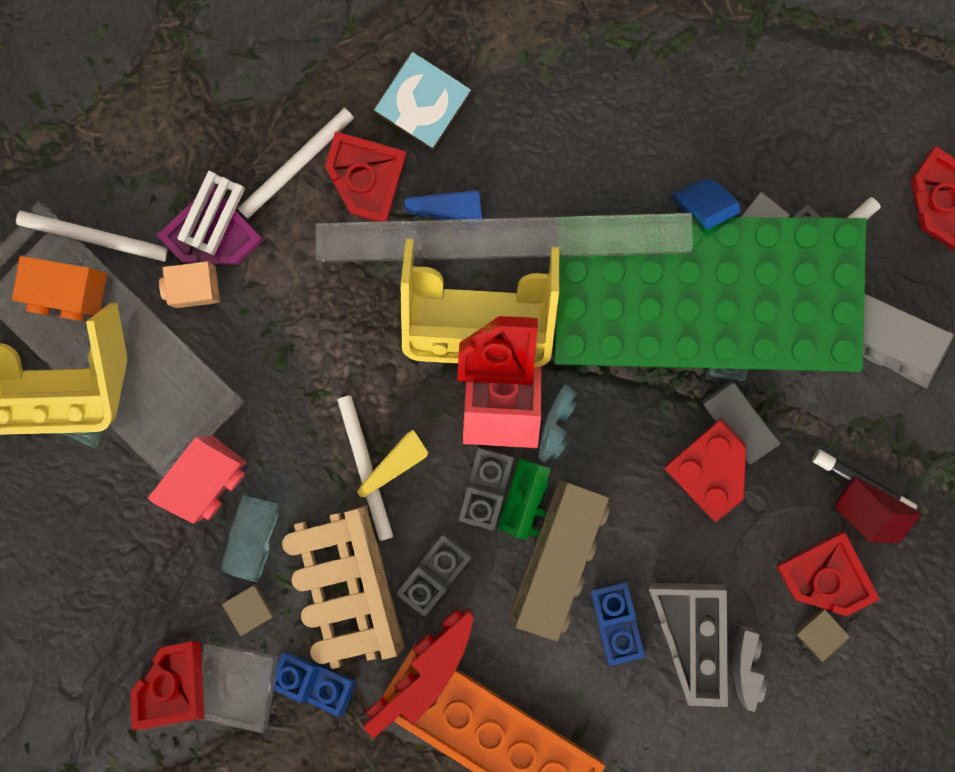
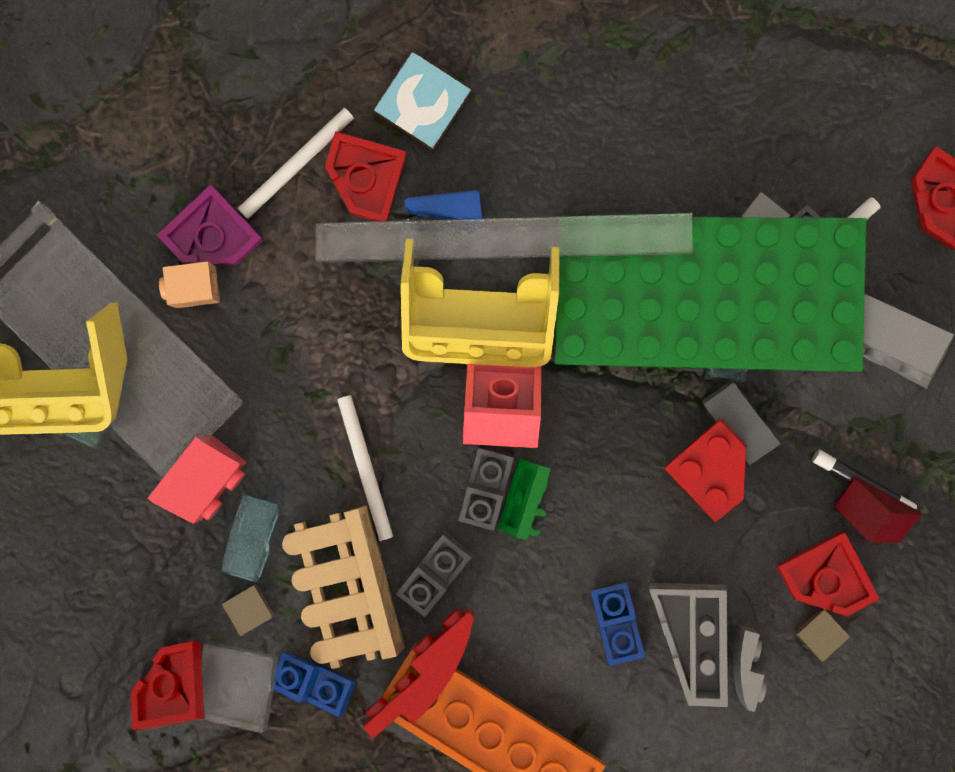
orange brick [11,256,107,322] -> none
white bar [16,210,169,262] -> none
white tile [177,171,245,256] -> none
light yellow slope [357,430,428,498] -> none
red plate [457,316,538,385] -> none
dark tan brick [508,479,609,642] -> none
clear light blue slope [538,384,577,463] -> none
blue slope [672,178,740,230] -> none

